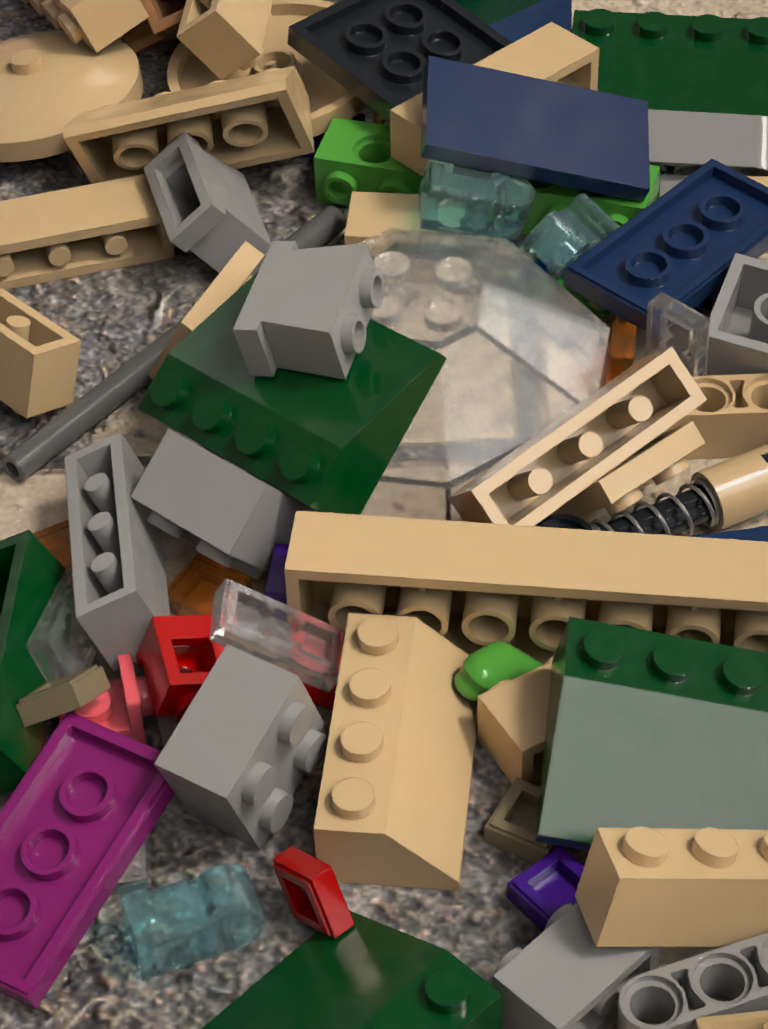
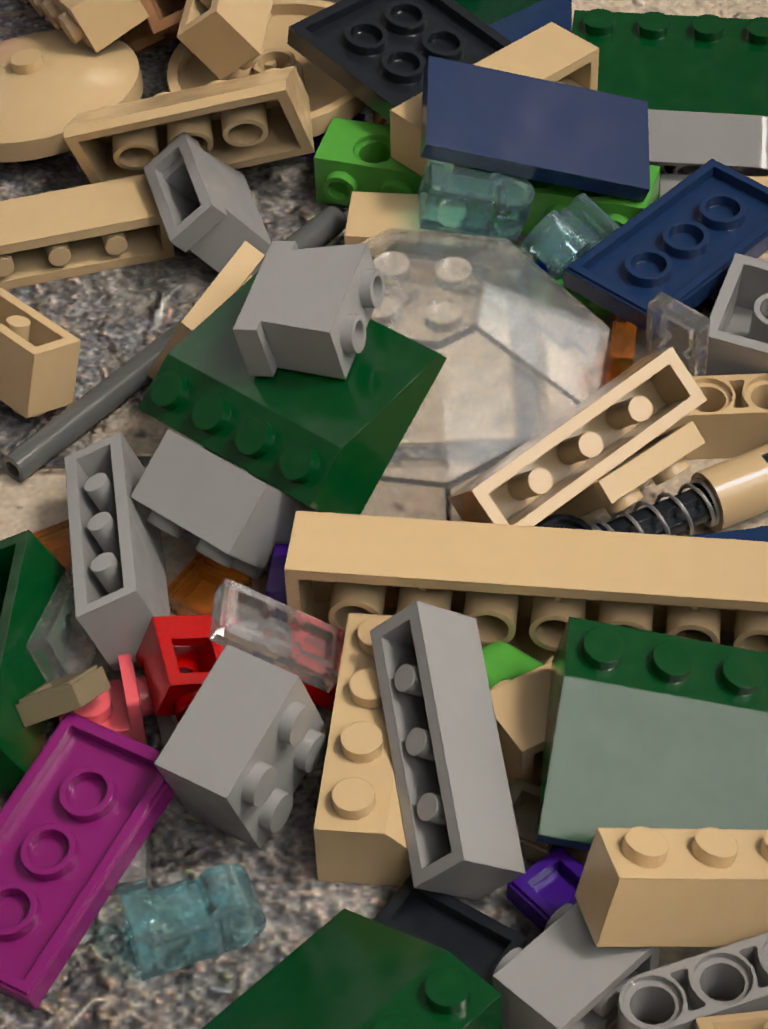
red tile [272,846,355,938] -> none
none -> light grey brick [370,601,526,900]
none -> black tile [373,874,532,986]

